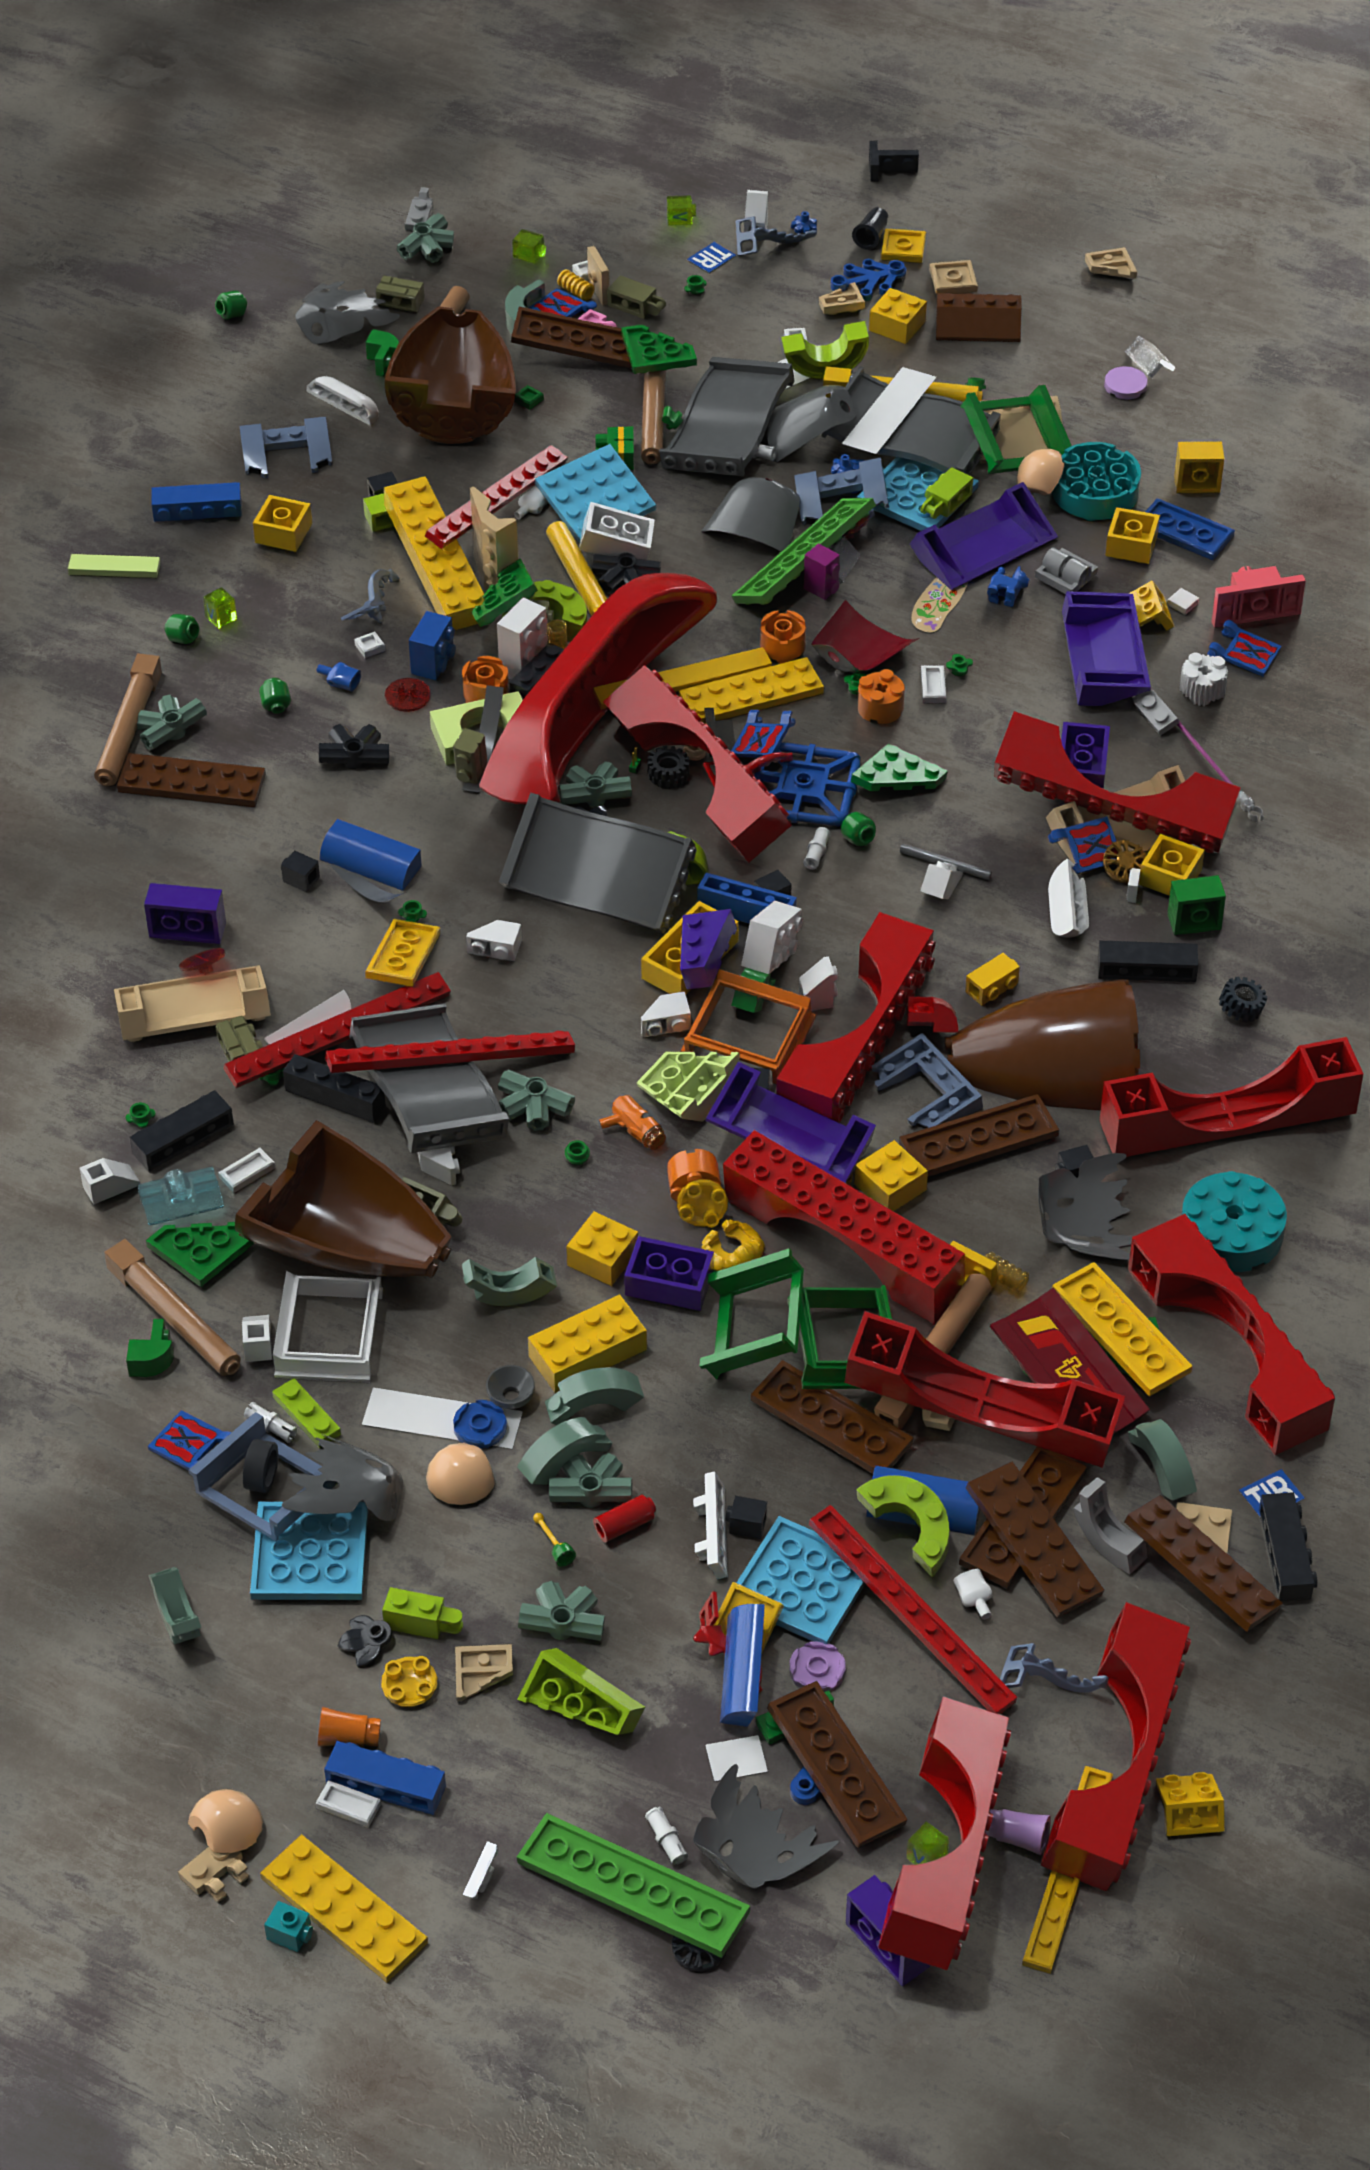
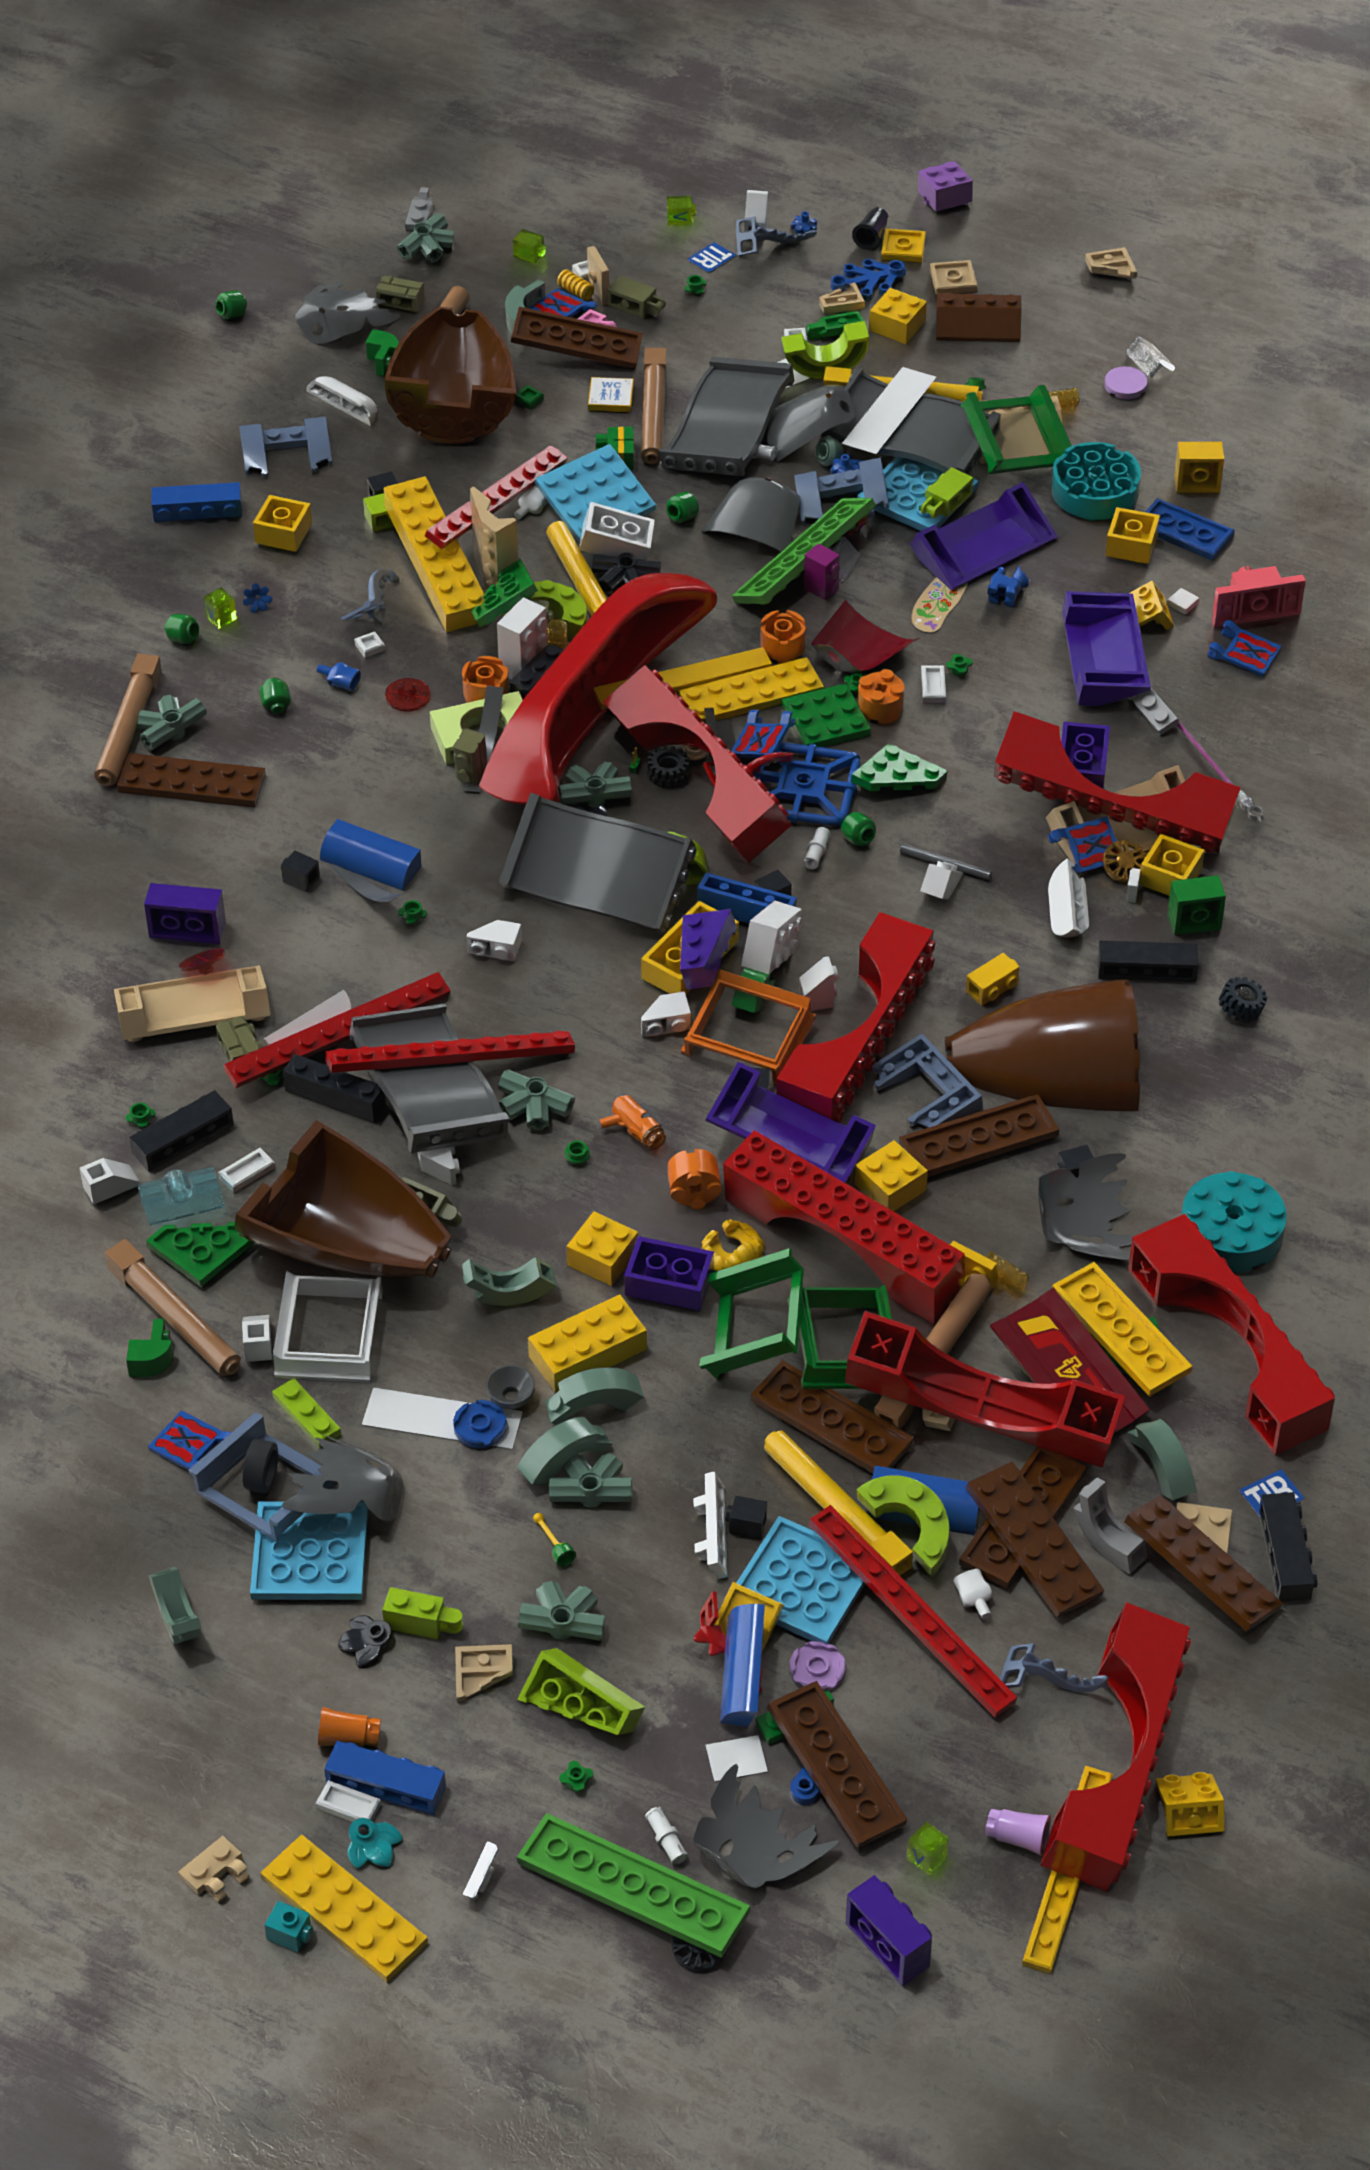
yellowish green tile [68,554,161,578] -> none
light nougat cylinder [188,1789,263,1853] -> none
white pin [244,1402,297,1443] -> none
black piece [319,724,389,769] -> none
yellow tile [365,919,440,987] -> none
yellow dish [381,1656,437,1707] -> none
blue brick [409,611,456,680] -> none
light nougat cylinder [426,1443,495,1505] -> none
red brick [593,1494,656,1543] -> none
green plate [621,325,697,374] -> none
yellowish green wedge [637,1052,740,1122] -> none
green plate [662,406,683,430] -> none
yellow dish [677,1179,728,1228] -> none
black bracket [869,140,919,182] -> none
arch [878,1697,1011,1970] -> none
red brick [907,996,958,1032] -> none
light nougat cylinder [1017,448,1064,498] -> none
light grey plate [1035,547,1098,594] -> none
red arch [1100,1037,1364,1157] -> none
white brick [1179,653,1228,706] -> none
none -> blue plant [243,583,273,613]
none -> teal plate [347,1818,403,1869]
none -> green plate [559,1761,593,1792]
none -> white tile [588,377,634,412]
none -> green head [666,492,699,523]
none -> yellow brick [764,1430,913,1576]
none -> green plate [781,683,871,747]
none -> green hinge [806,311,864,339]
none -> sand green cone [816,436,844,466]
none -> medium lavender brick [918,161,973,212]
none -> clear yellow piece [1048,387,1080,409]

